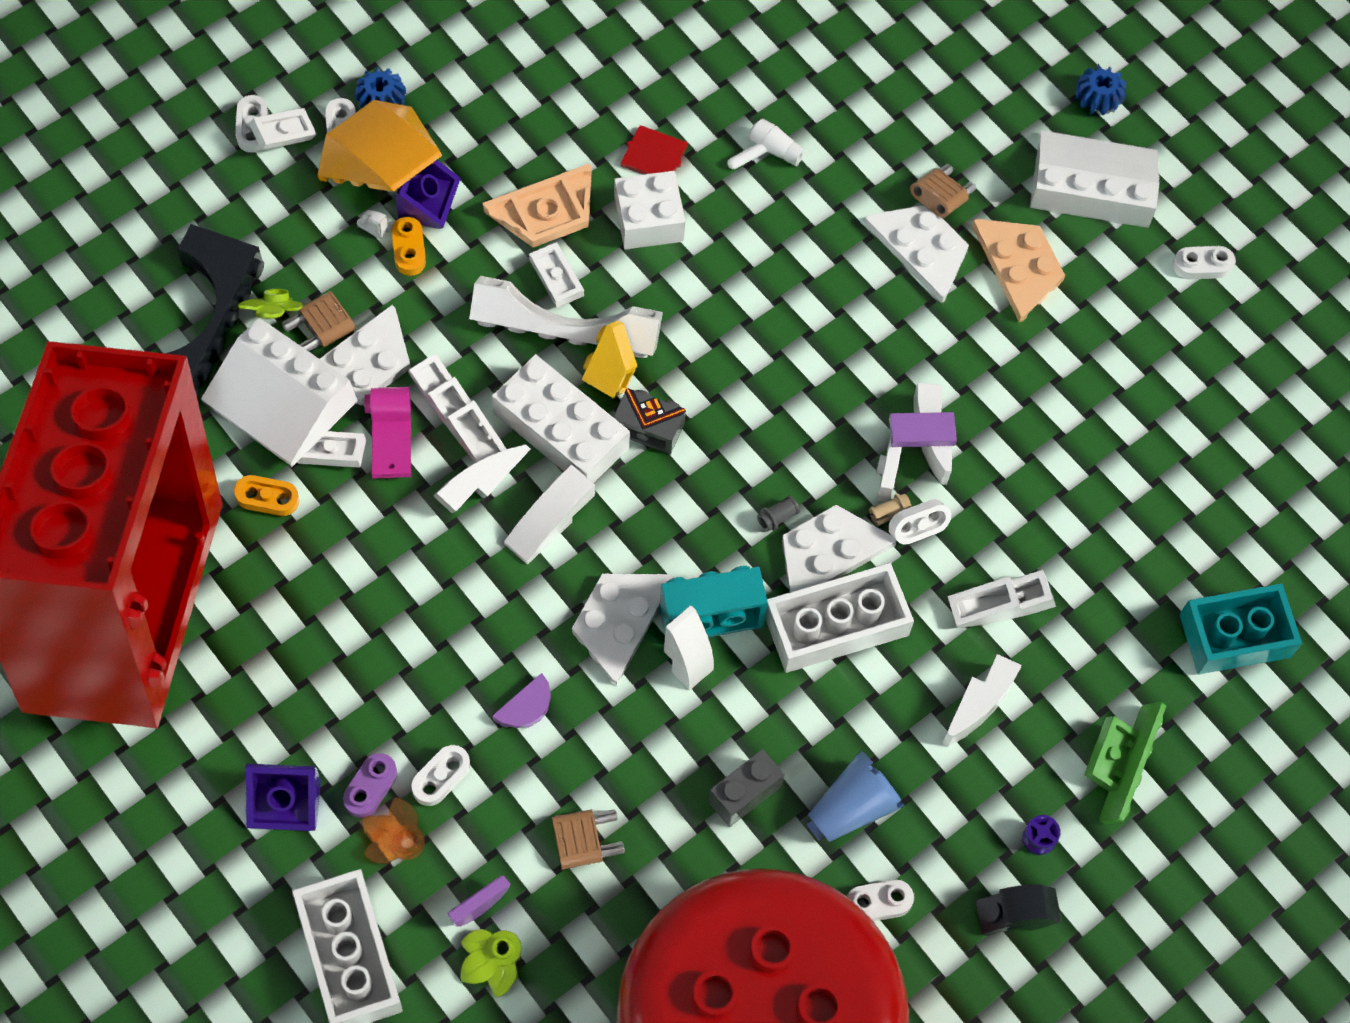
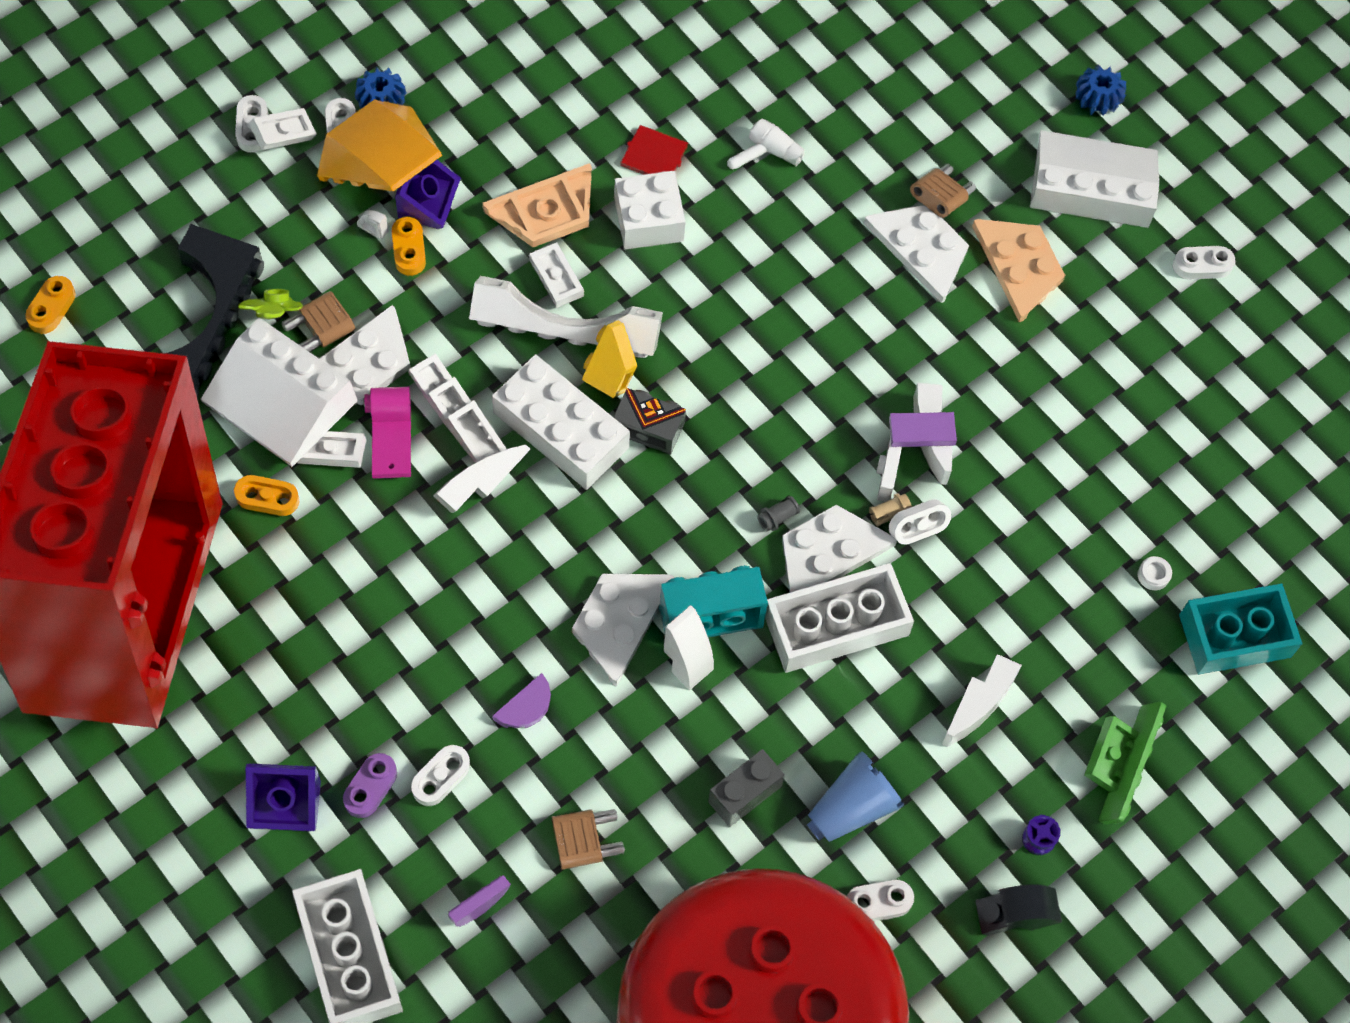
clear orange plate [362,798,425,864] -> none
lime plate [461,929,522,997] -> none
white slope [504,464,595,565] -> none
white slope [948,570,1056,628] -> none
none -> light orange plate [25,276,76,334]
none -> white tile [1138,556,1172,590]

